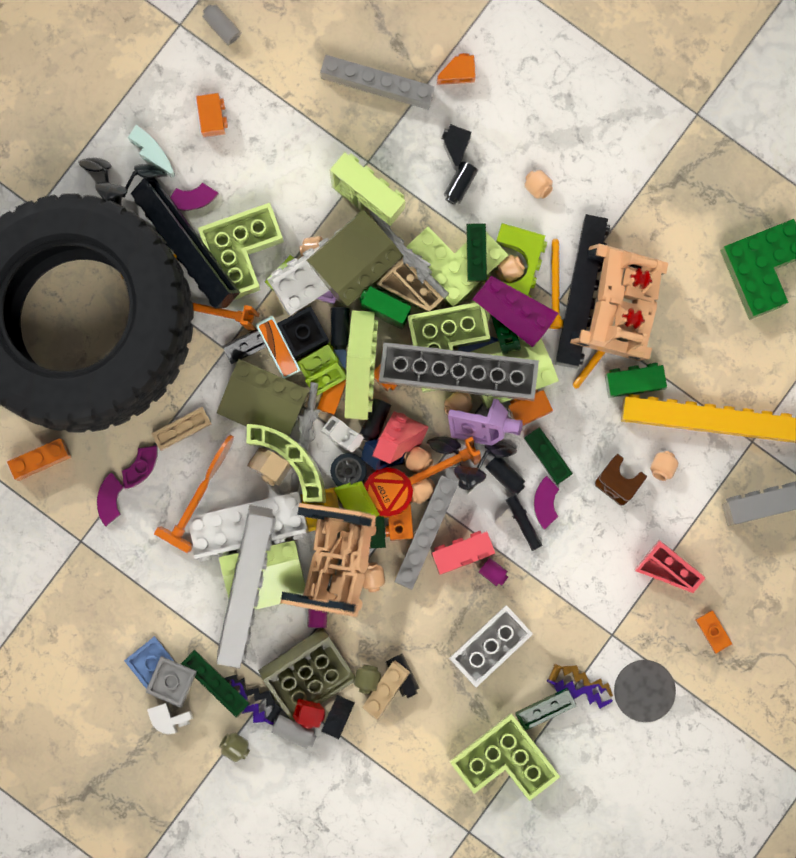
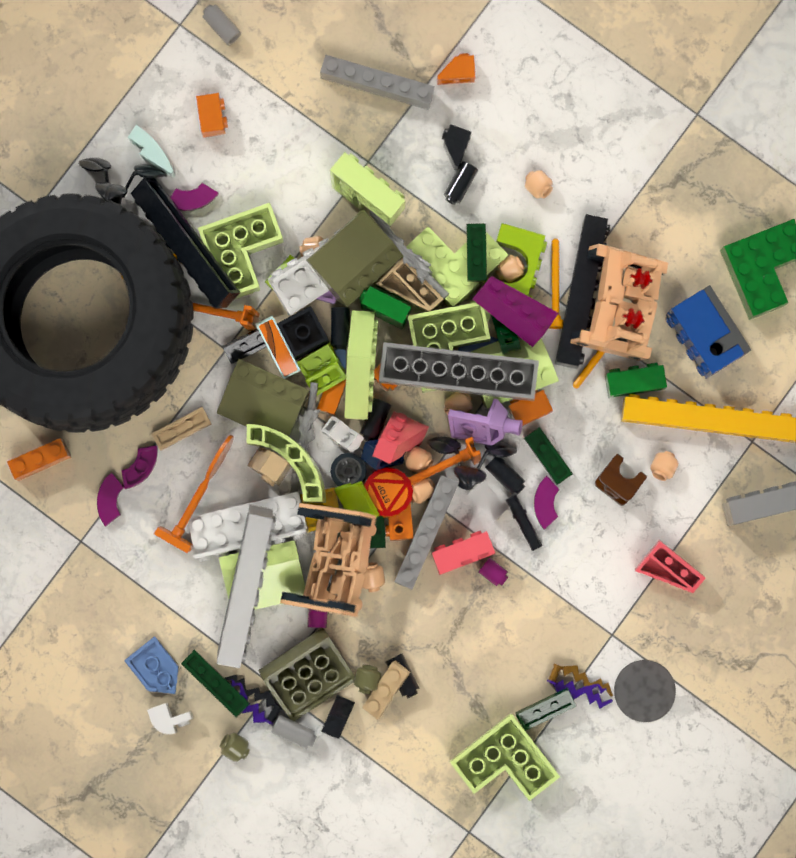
light grey tile [146,656,197,708] -> none
red brick [293,699,325,729] -> none
white brick [449,605,533,687] -> none
orange plate [695,610,732,654] -> none
none -> blue piece [666,285,751,379]

